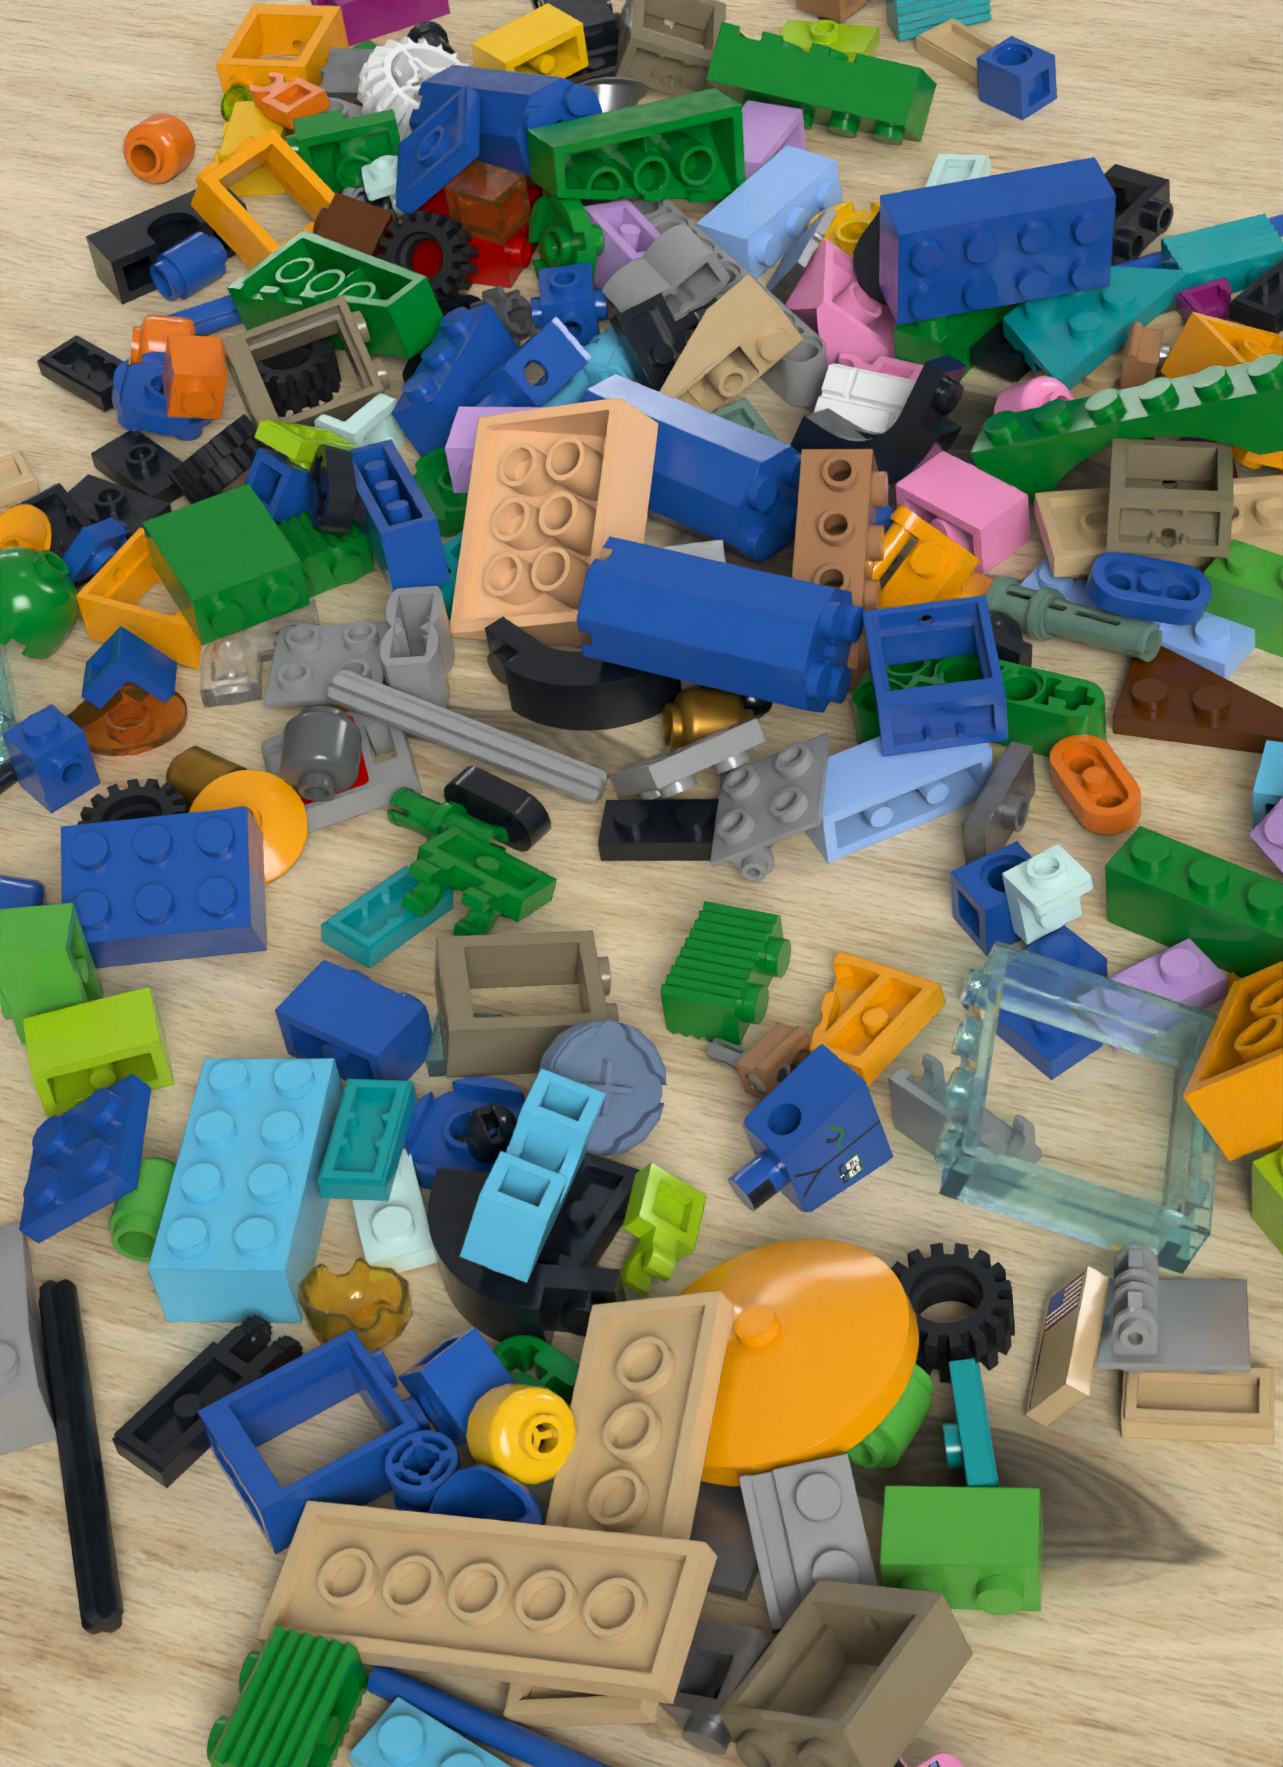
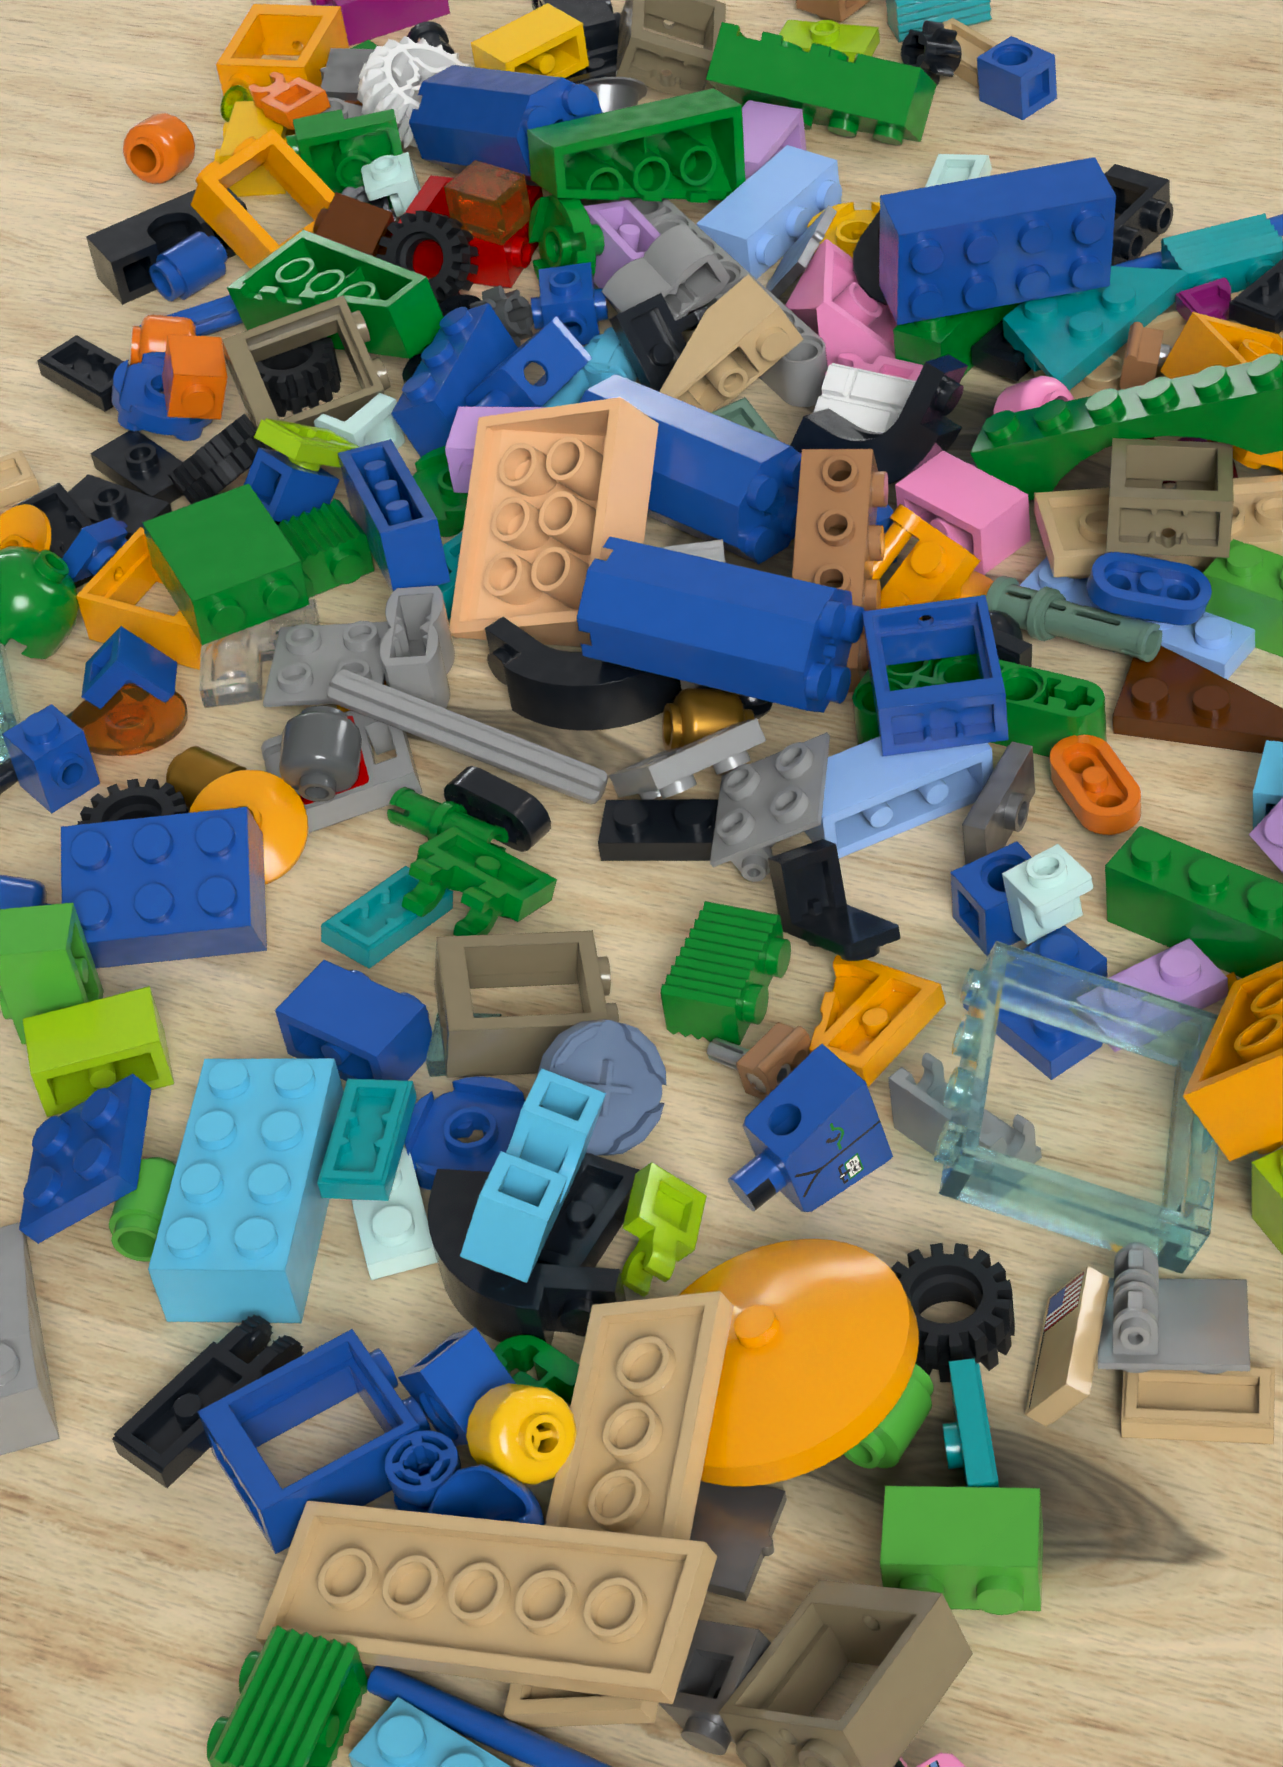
black axle [38,1279,124,1635] -> none
clear yellow hair [298,1258,413,1353] -> none
black beam [309,444,356,537] -> none
blue tile [395,85,481,214] -> none
black hinge [465,1103,517,1164] -> none
light grey plate [739,1454,878,1633] -> none
none -> black bracket [768,839,901,961]
none -> black gear [901,20,962,86]

